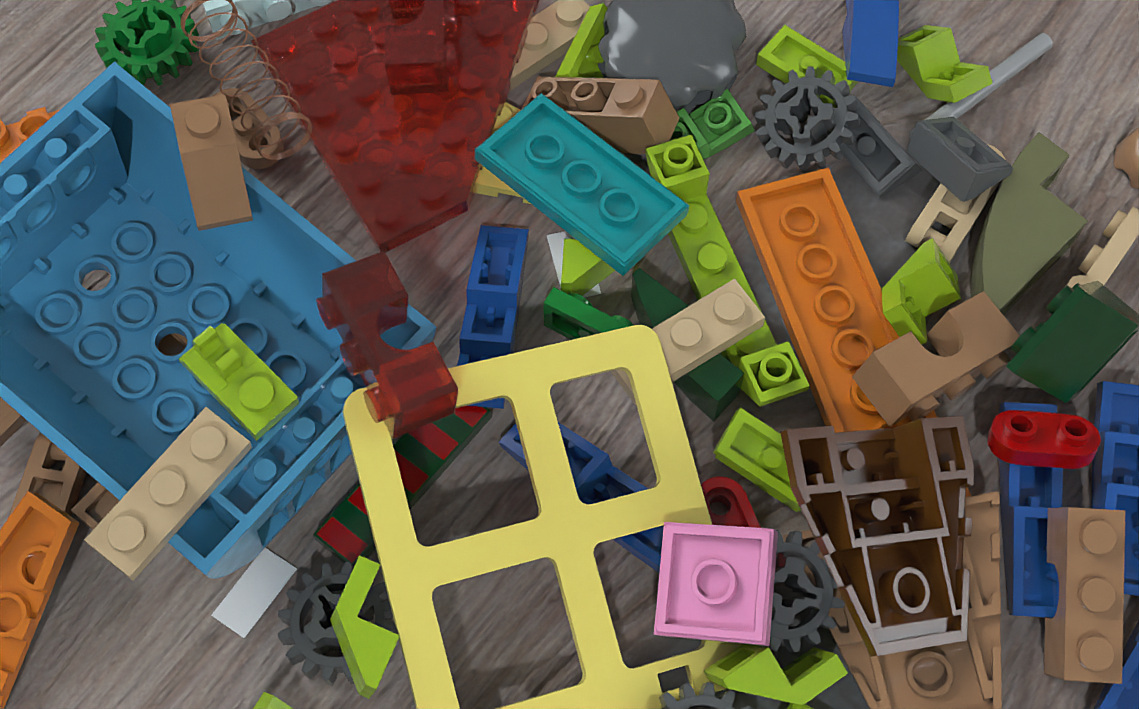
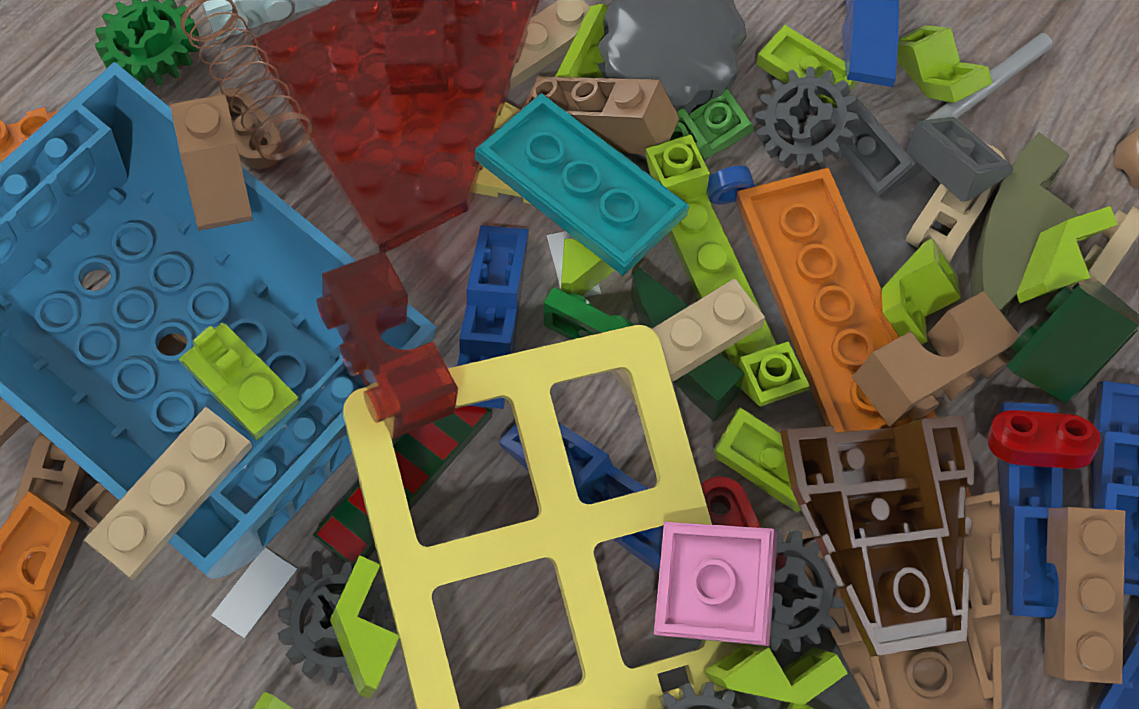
none -> blue tile [707,166,755,205]
none -> lime slope [1017,206,1118,303]

